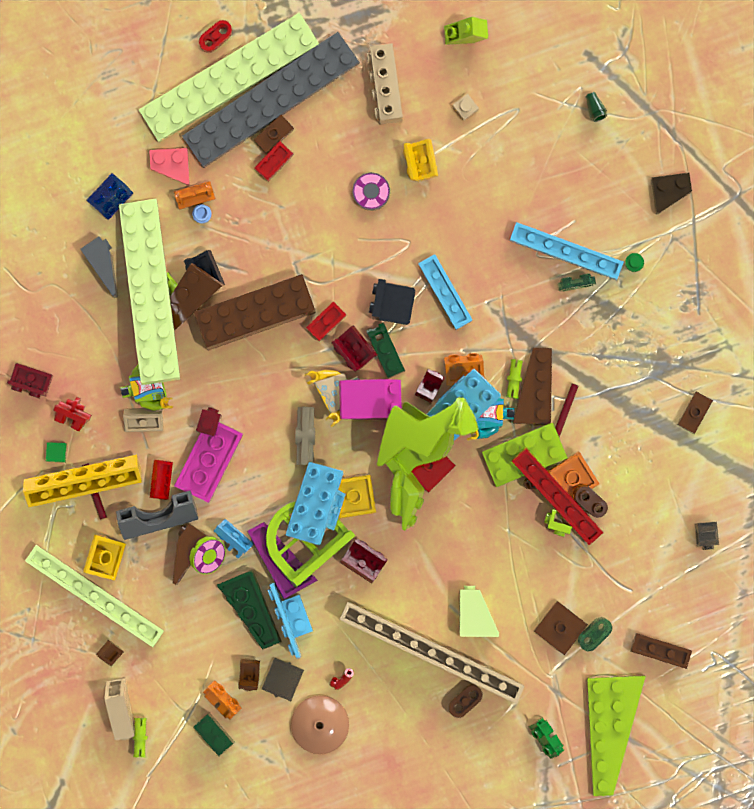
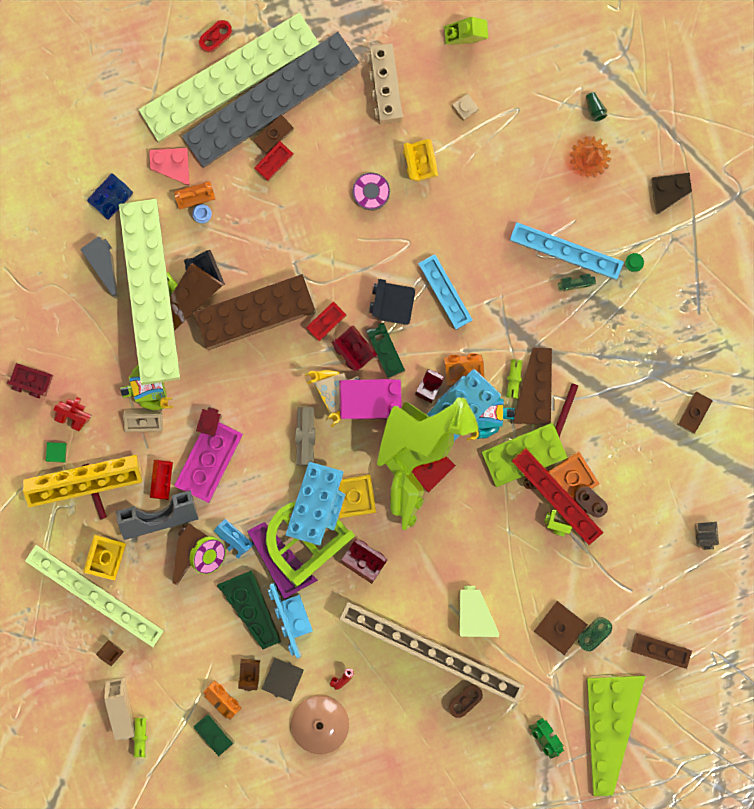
none -> clear orange gear [570,136,611,178]

